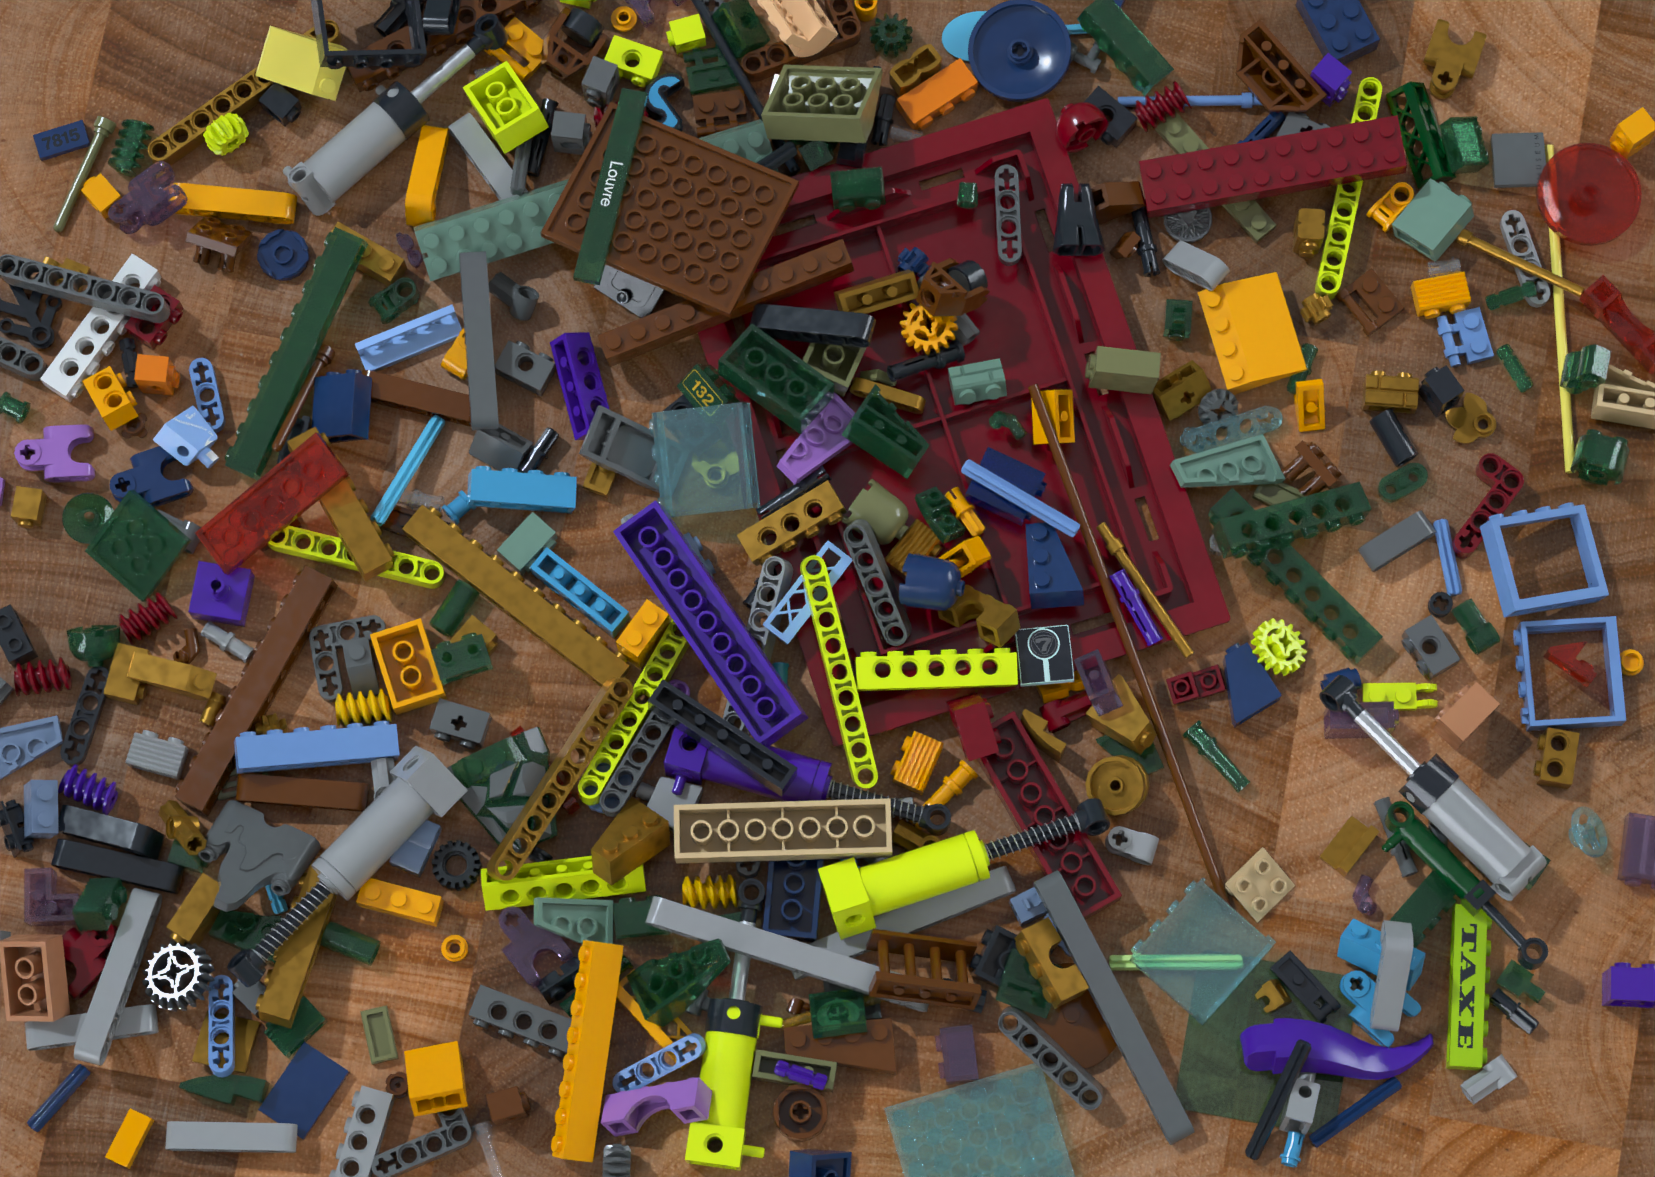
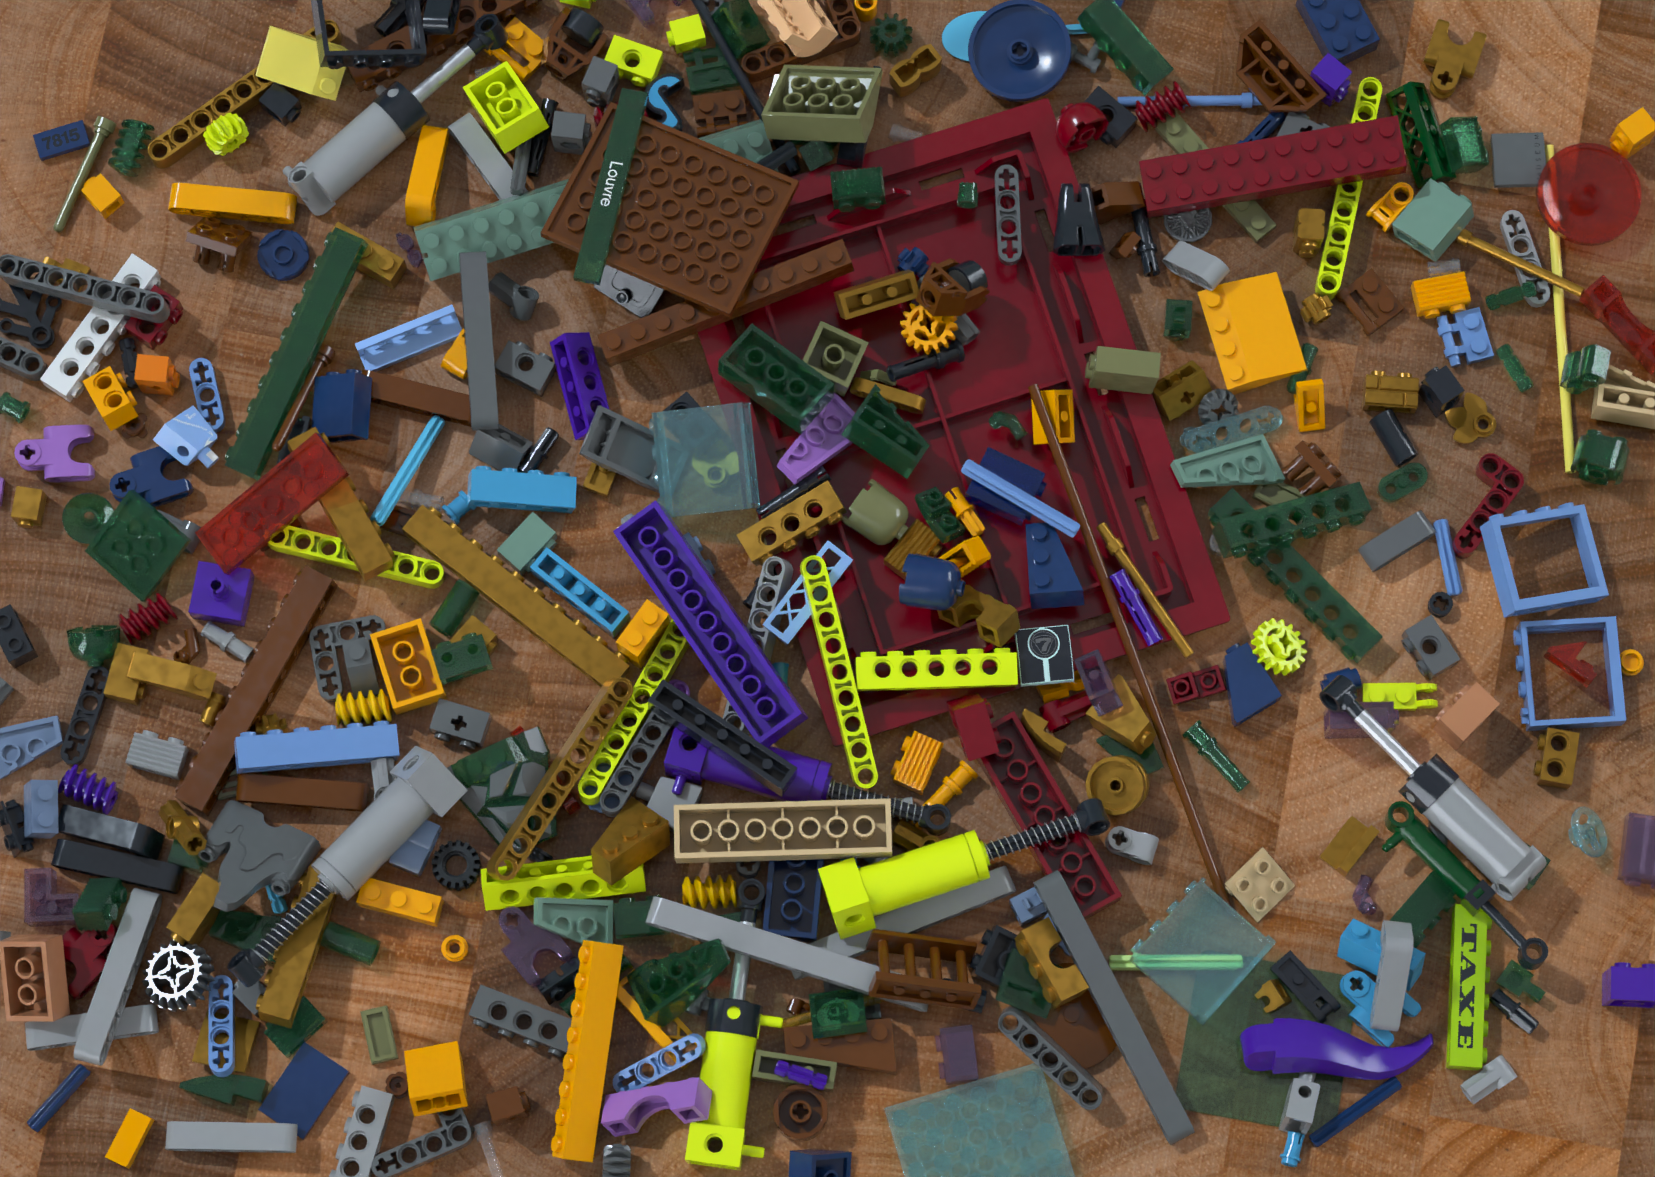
dark red piece [14,657,72,697] -> none
clear purple piece [108,161,188,234] -> none
clear green piece [368,277,420,324] -> none
light orange plate [611,6,637,32] -> none
clear green brick [677,364,741,425] -> none
black beam [748,304,876,348] -> none
dark grey beam [843,519,912,646] -> none
black axle [871,94,896,146] -> none
orange brick [896,58,978,132] -> none
sand green brick [948,358,1007,405] -> none
black axle [1245,1039,1311,1160] -> none
dark grey pin [1373,797,1419,878] -> none
clear green piece [1451,598,1500,655] -> none

